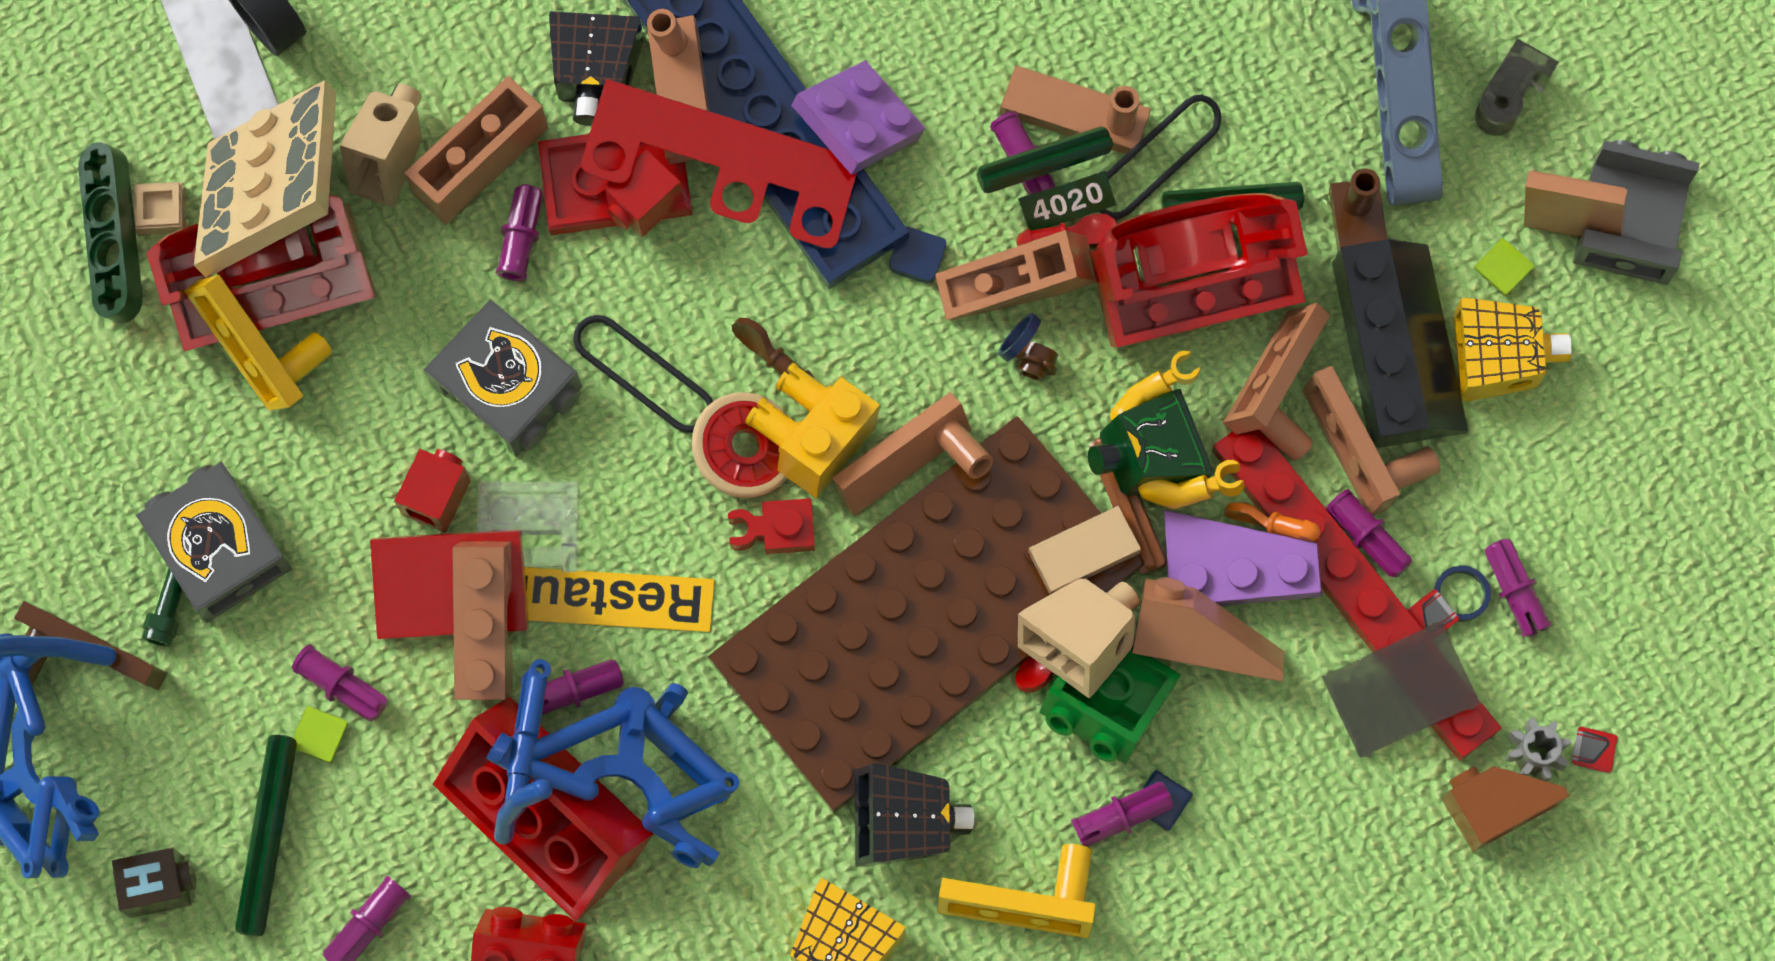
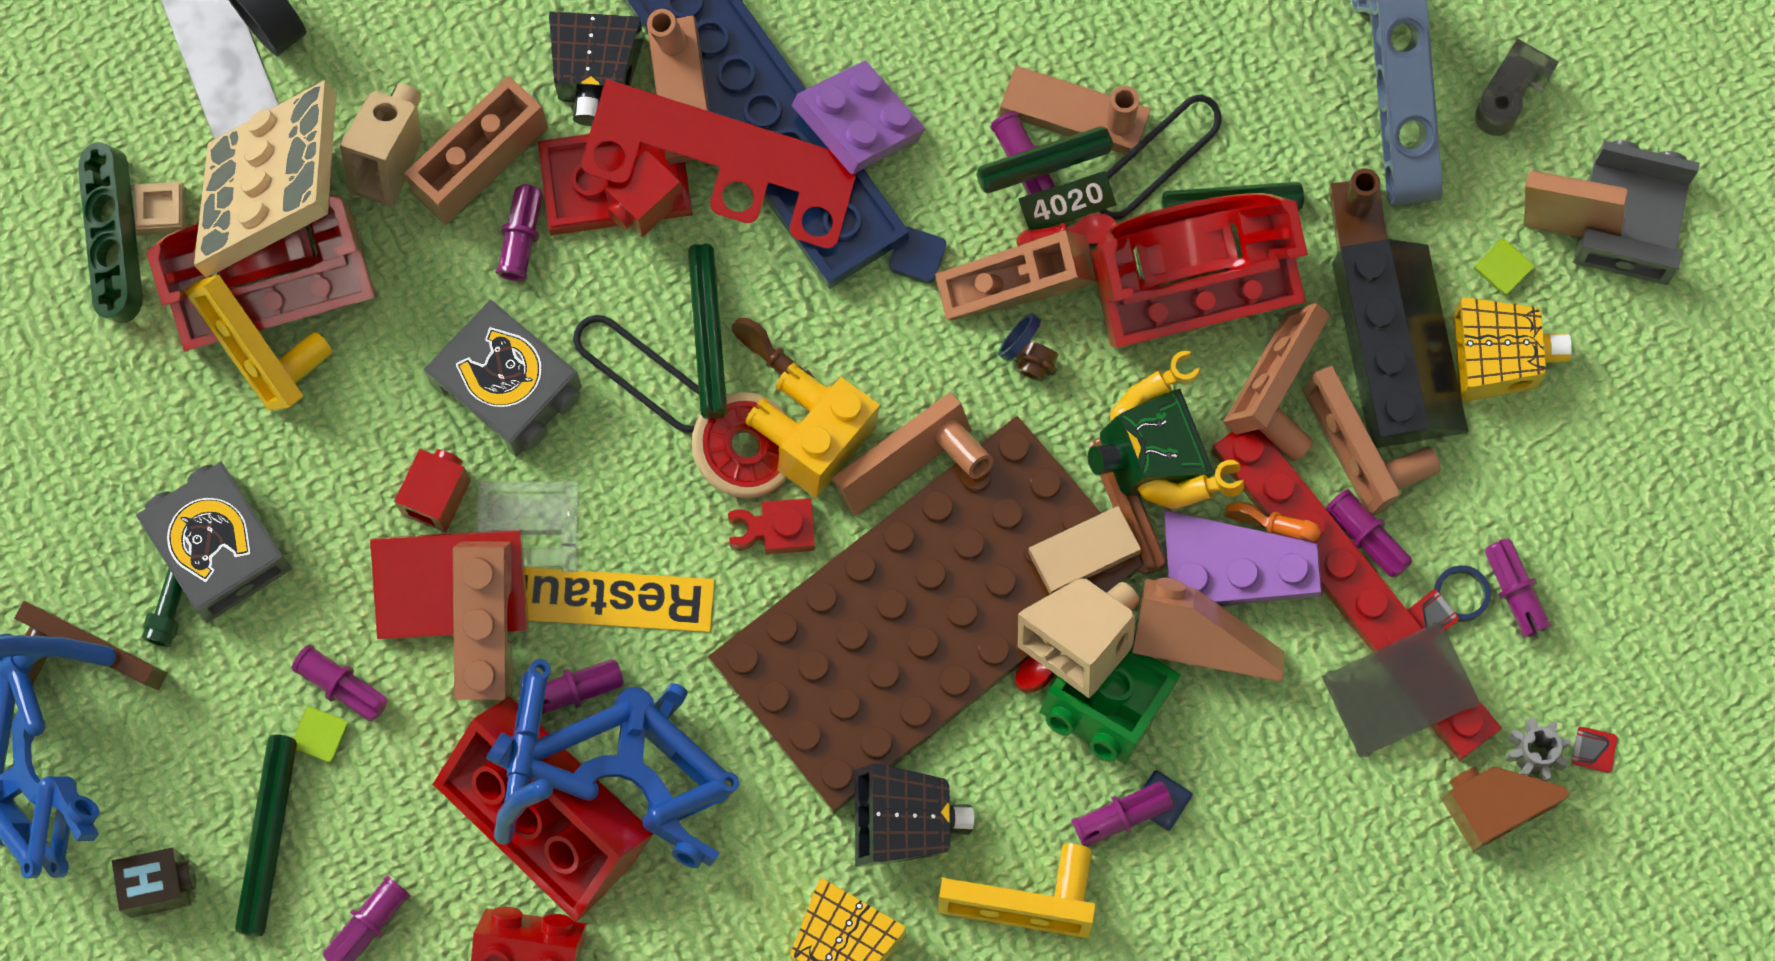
none -> dark green axle [688,243,727,420]

